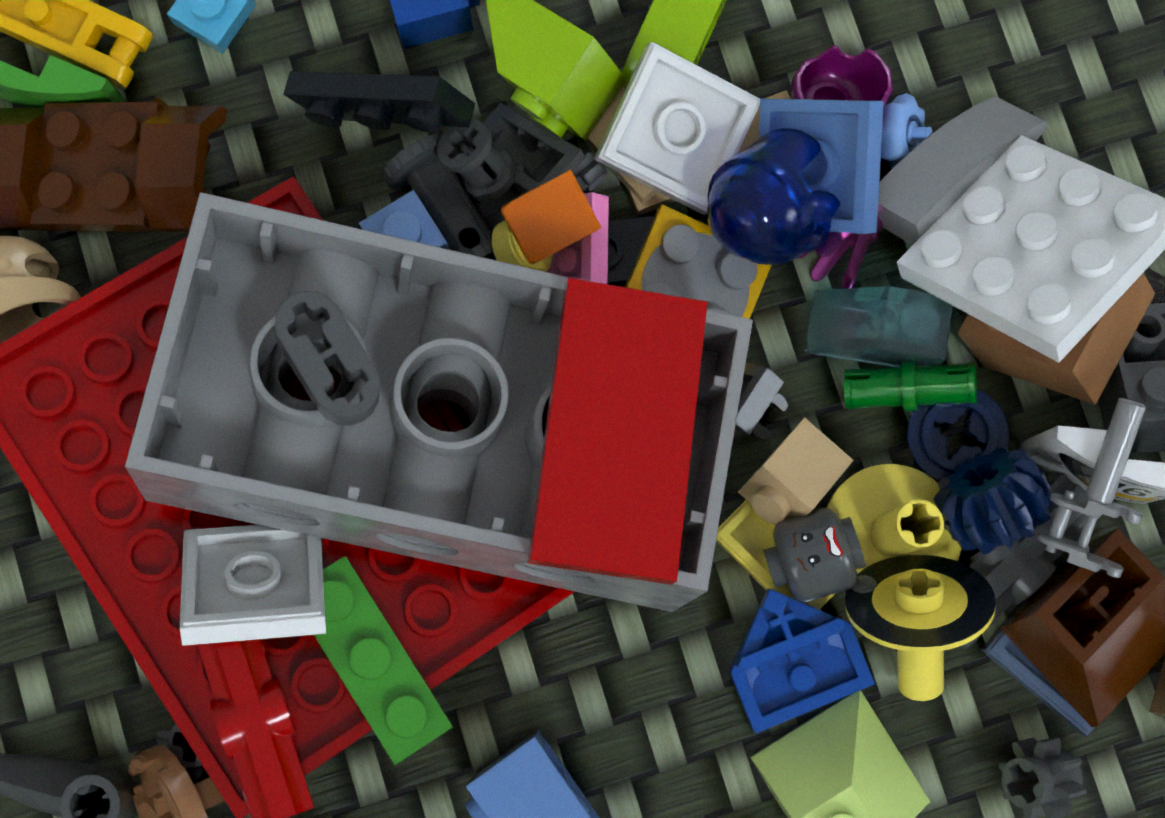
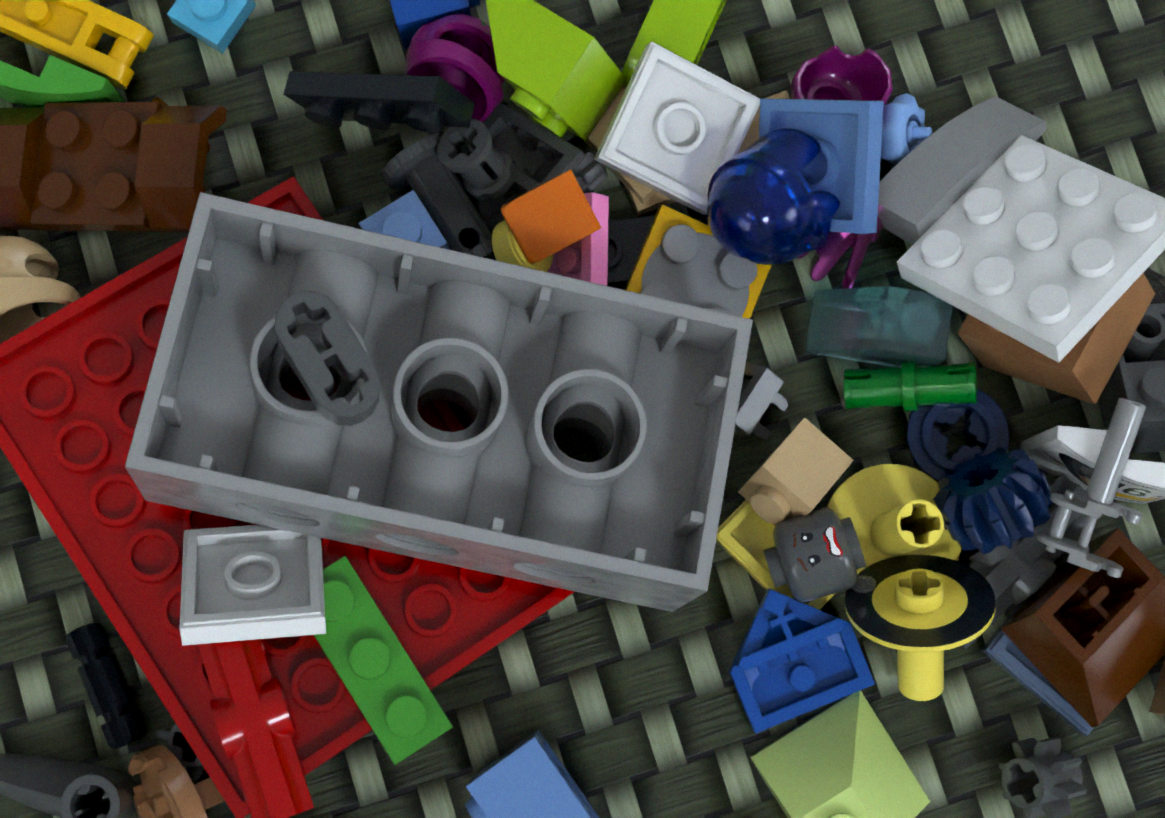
red tile [528,278,708,585] -> none
none -> black axle [65,623,145,749]
none -> magenta helmet [405,14,505,127]

